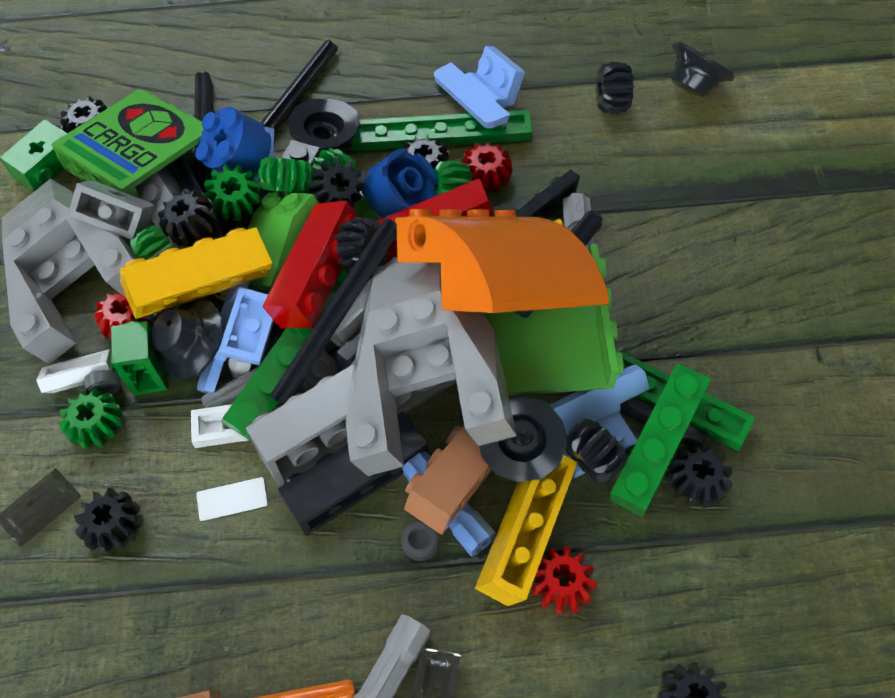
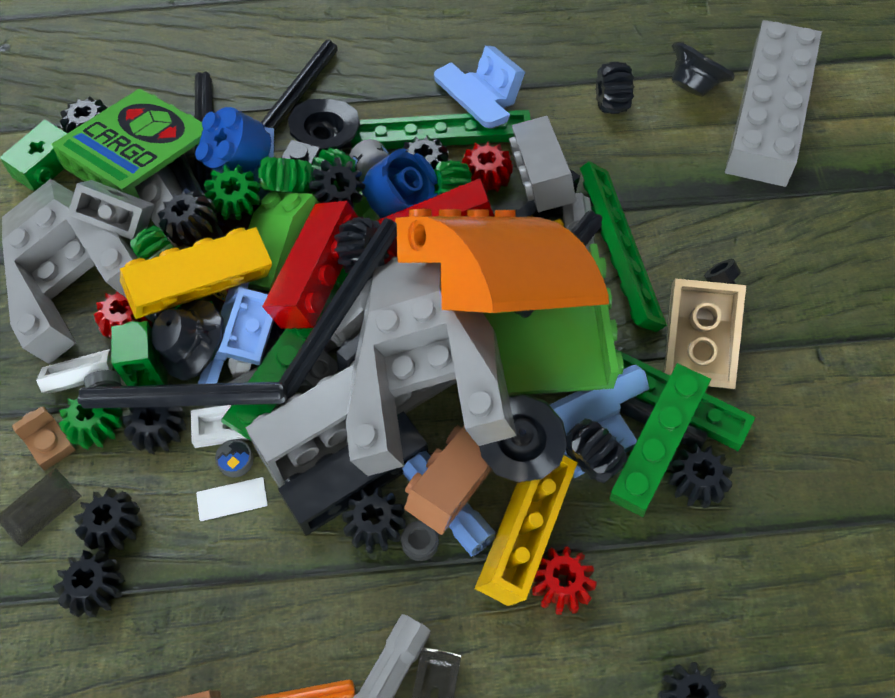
none -> medium nougat bracket [12,407,76,471]
none -> black gear [53,550,125,618]
none -> black axle [77,382,287,409]
none -> black gear [123,406,187,455]
none -> tile [215,440,254,478]
none -> black gear [342,487,406,554]
none -> light grey head [349,139,389,182]
none -> light grey brick [509,116,577,212]
none -> green plate [580,161,667,332]
none -> tan slope [664,278,746,389]
none -> black tile [704,259,741,284]
none -> light grey brick [725,20,822,187]

